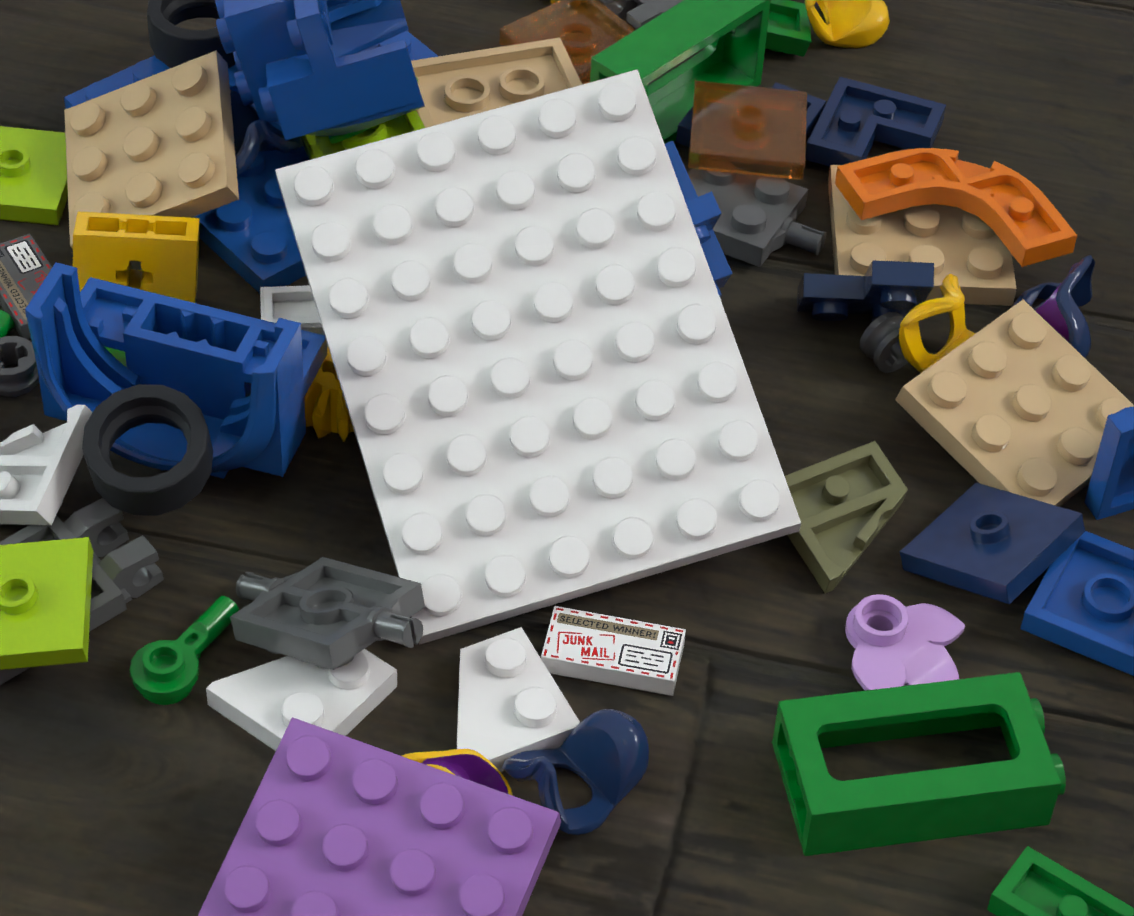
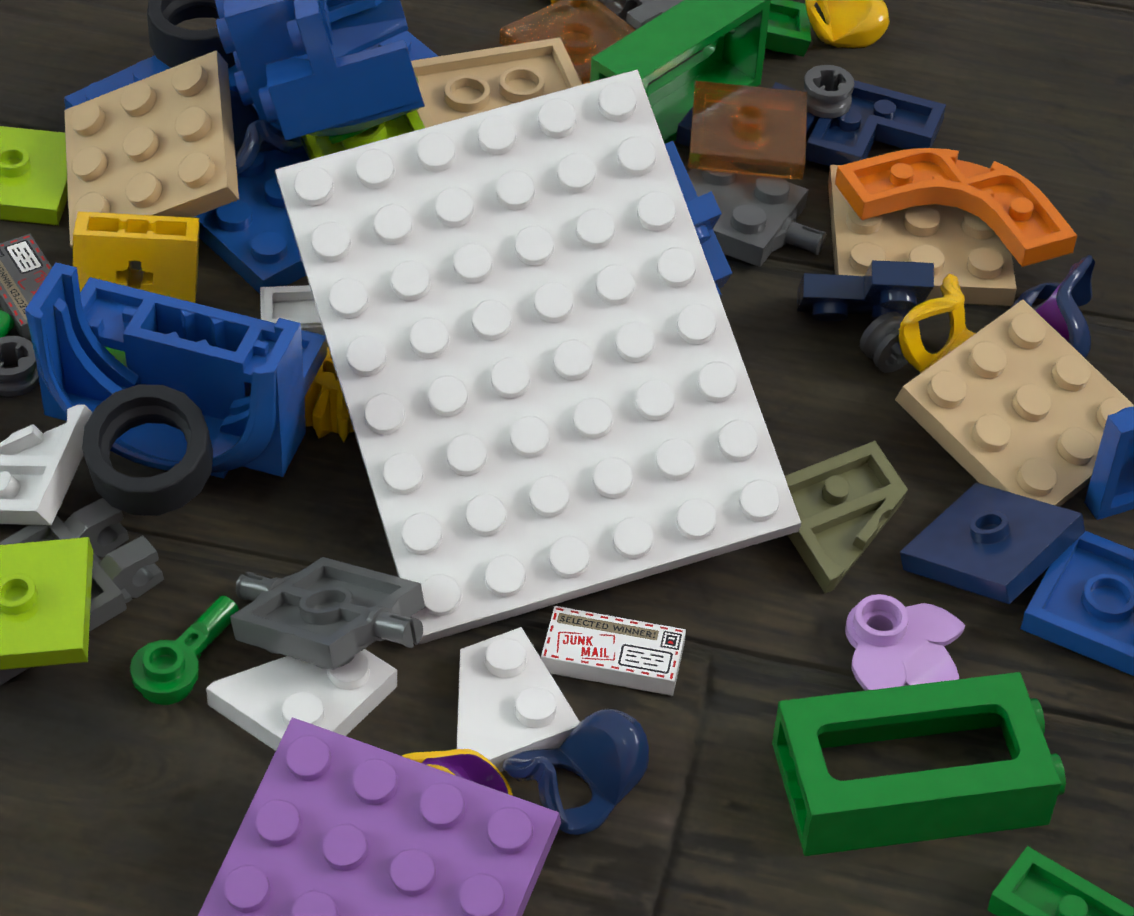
none -> dark grey bush [801,65,855,118]

